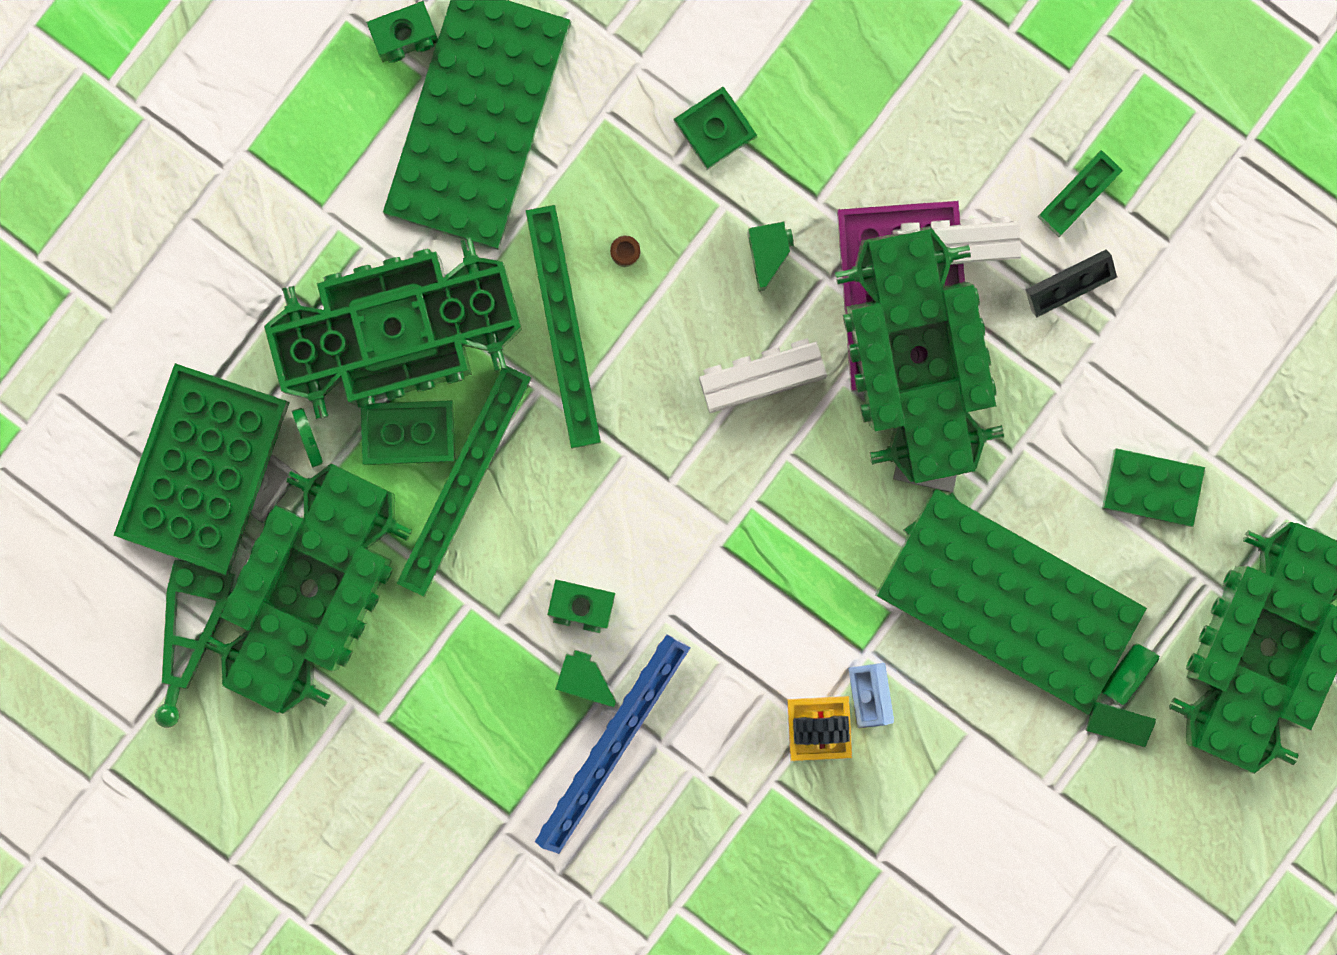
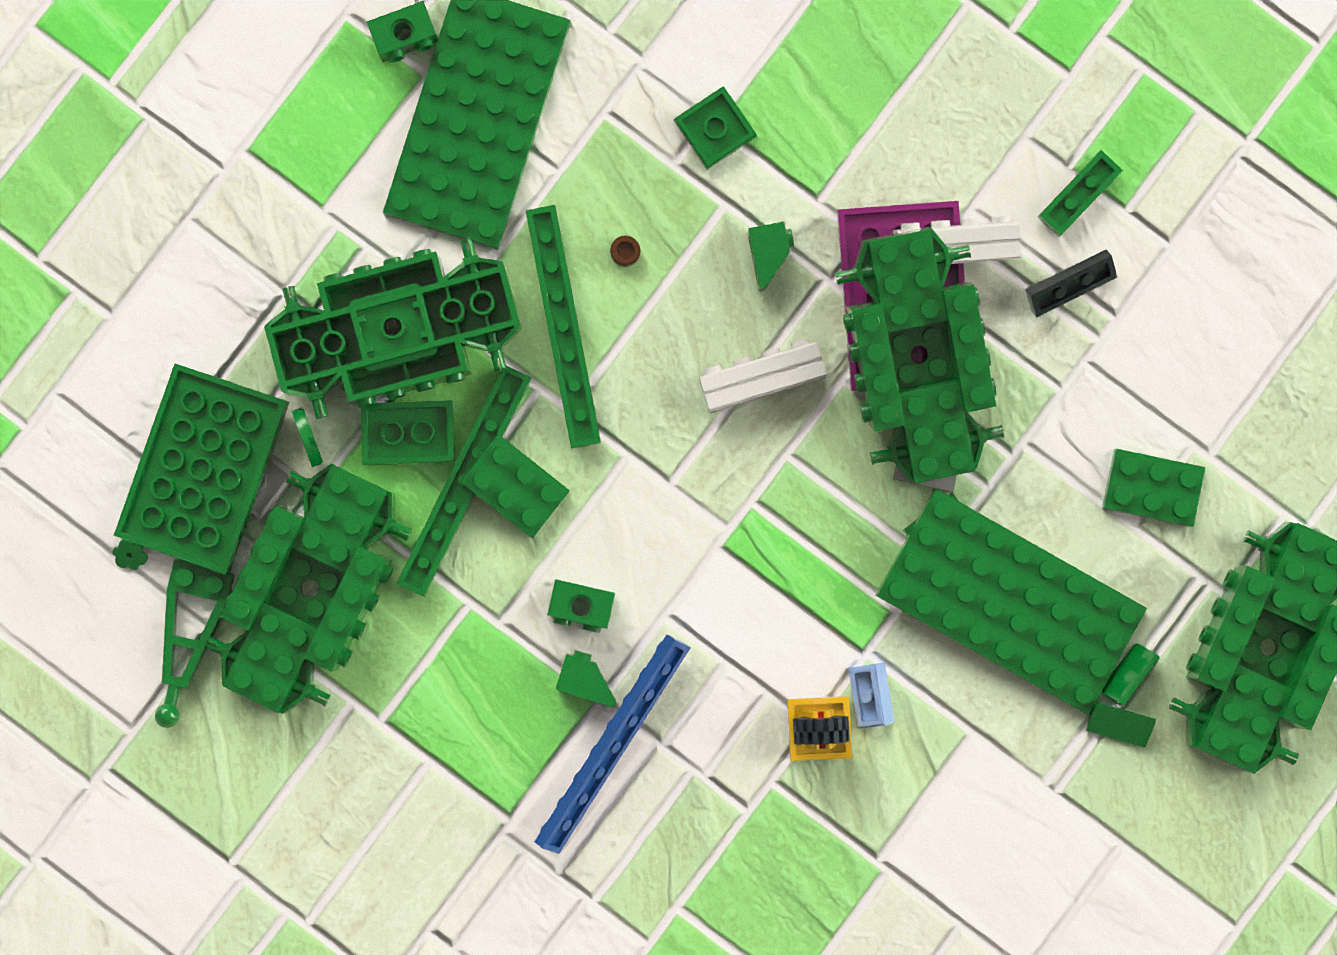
none -> green plant [112,539,148,570]
none -> green plate [460,434,570,539]

